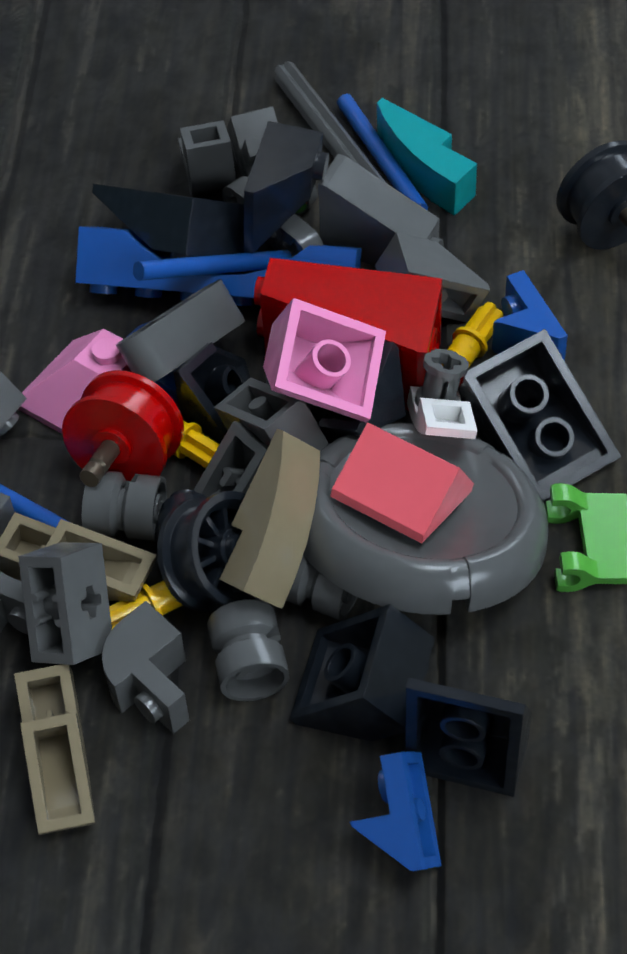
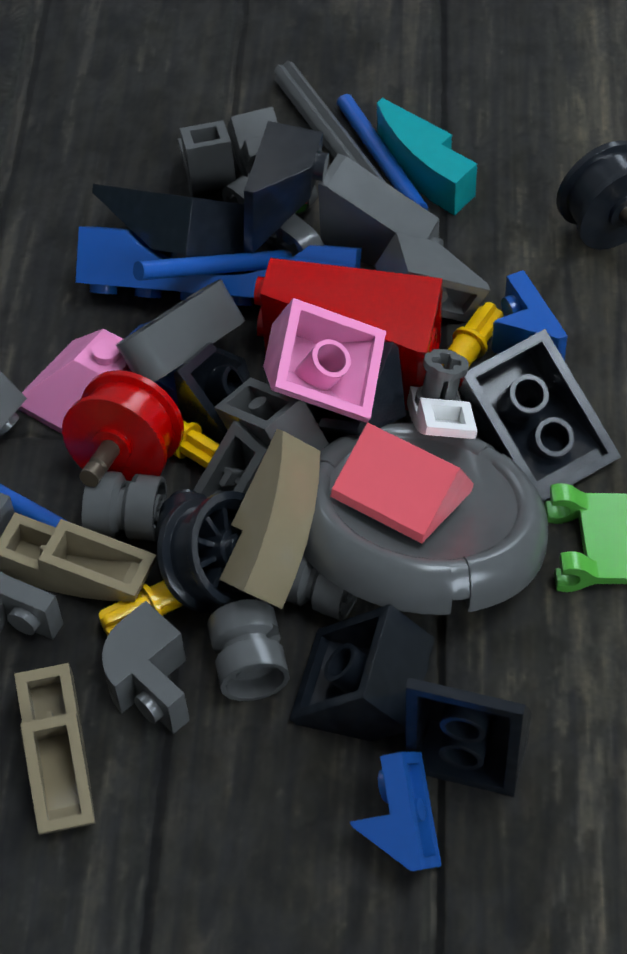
dark grey brick [18,542,112,665] -> none

